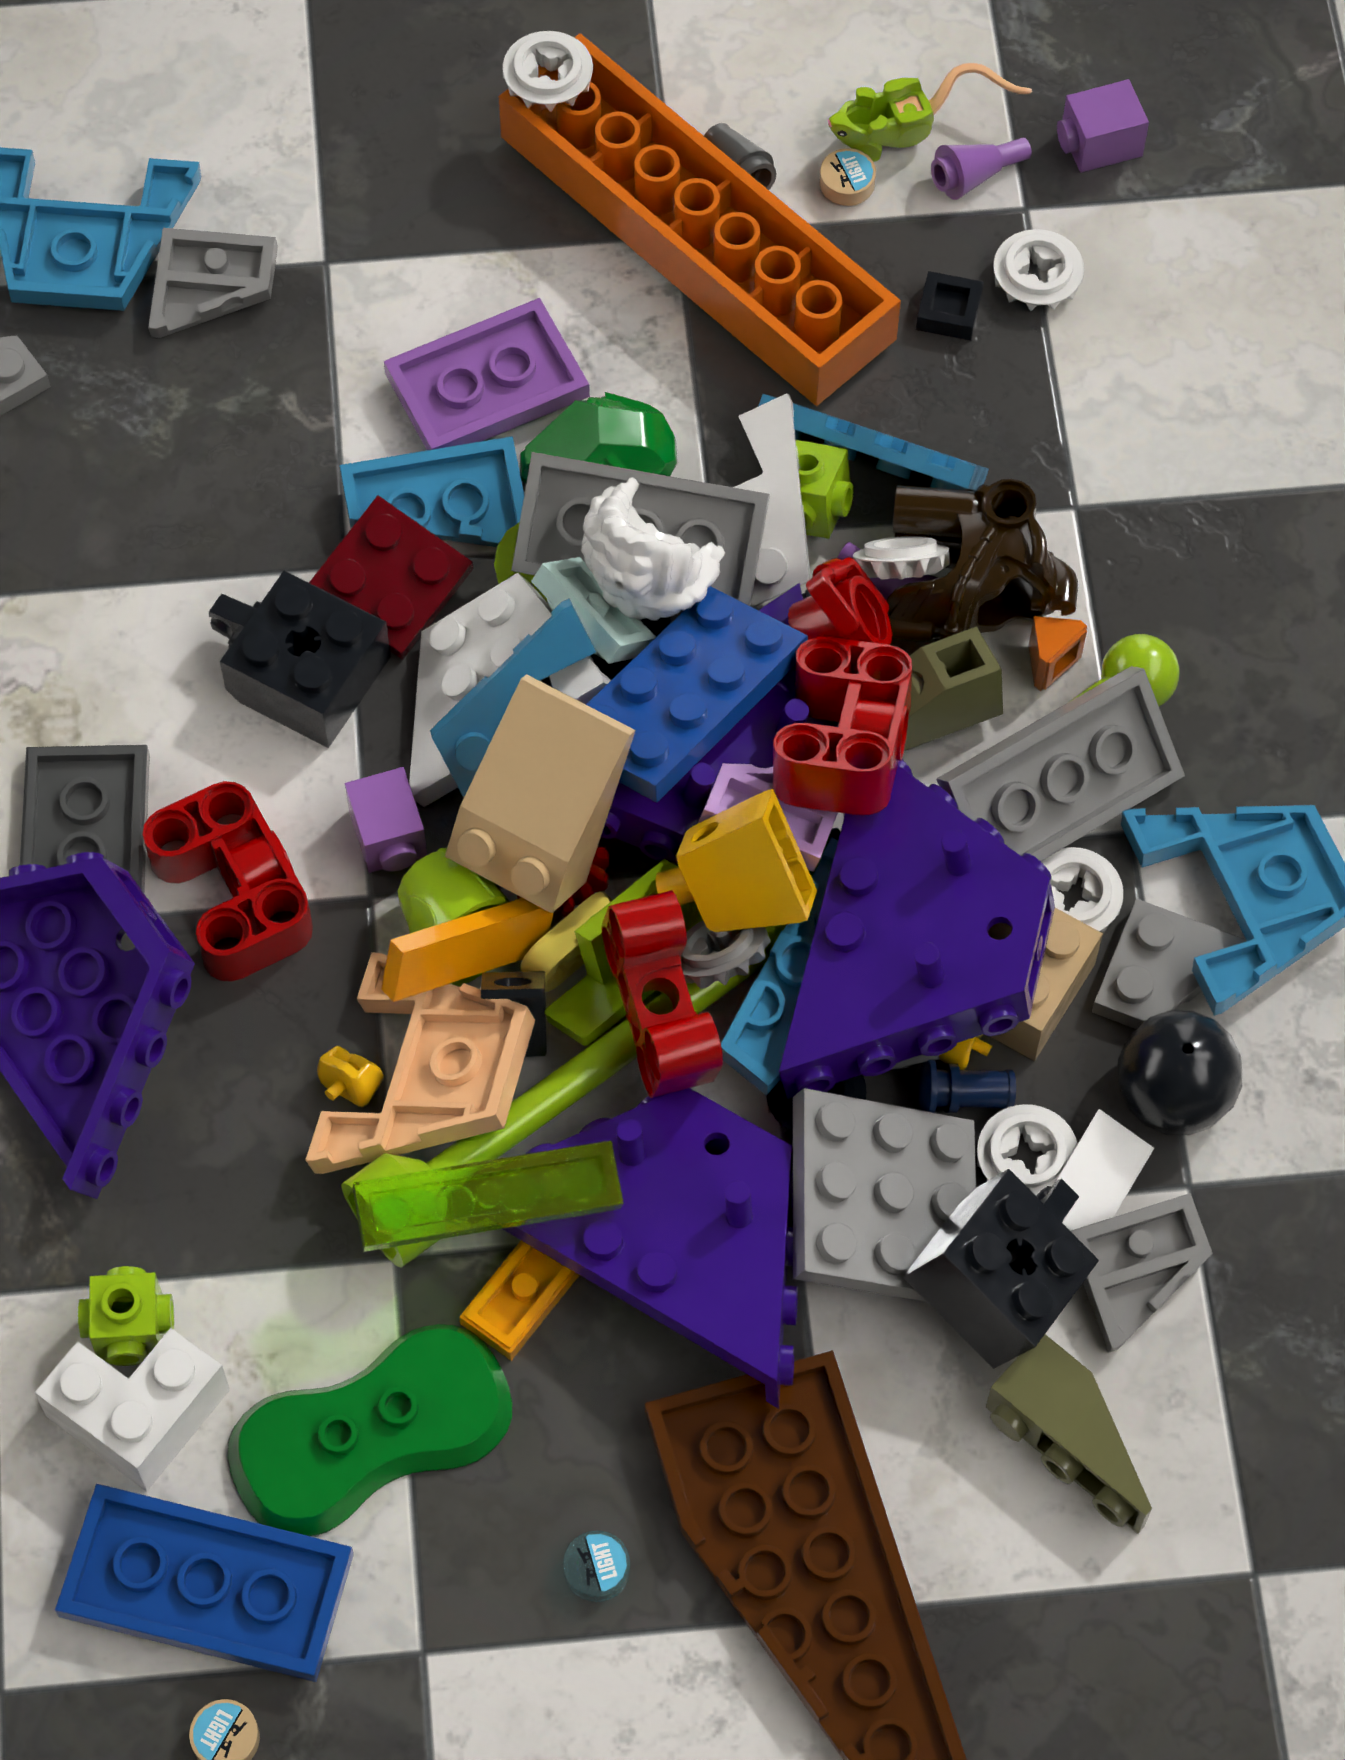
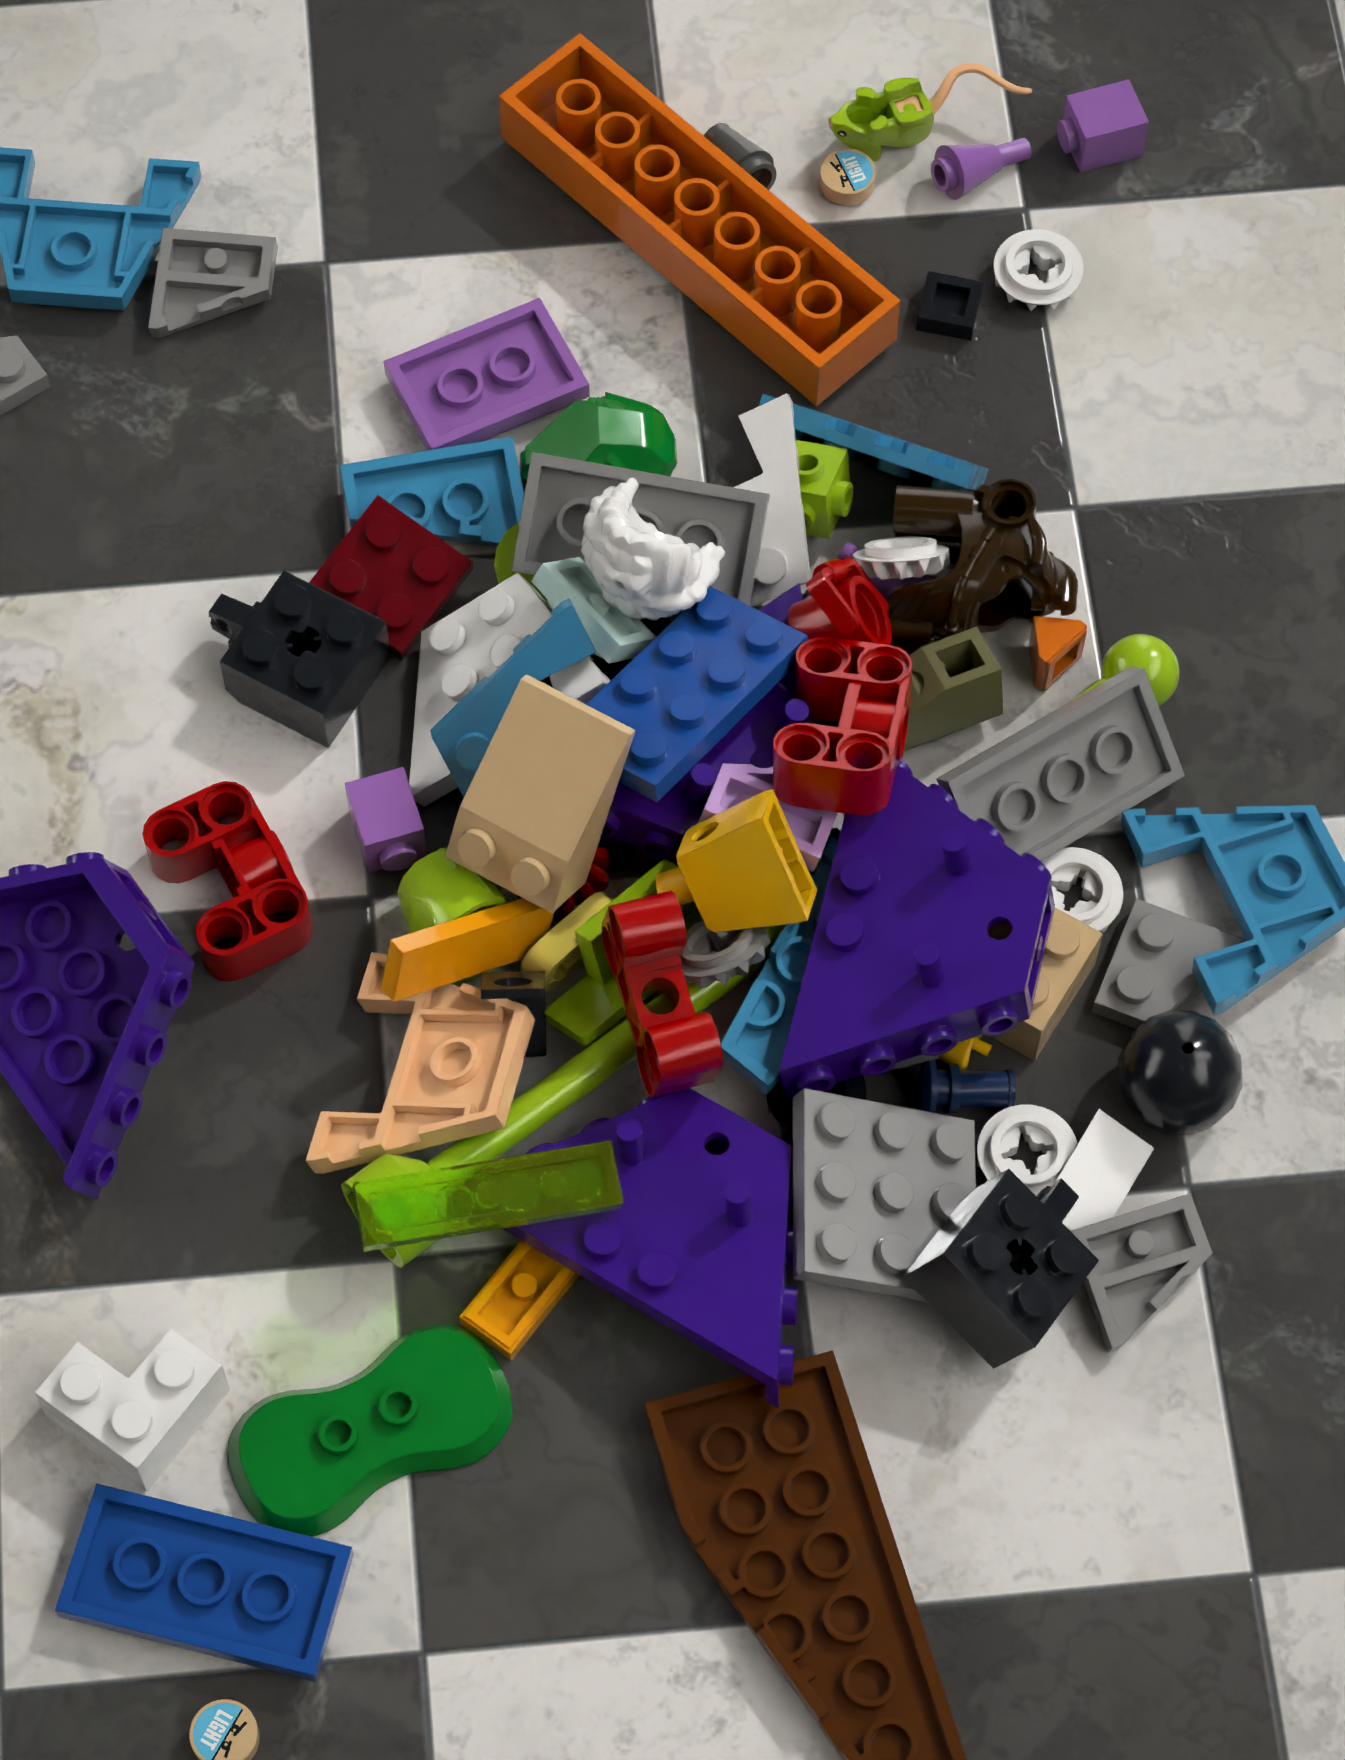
dark grey tile [20,745,150,893] -> none
lime brick [78,1266,174,1366] -> none
yellow piece [317,1046,384,1107] -> none
white gear [503,31,593,112] -> none
tile [563,1530,630,1602] -> none
olive slope [986,1334,1152,1534] -> none

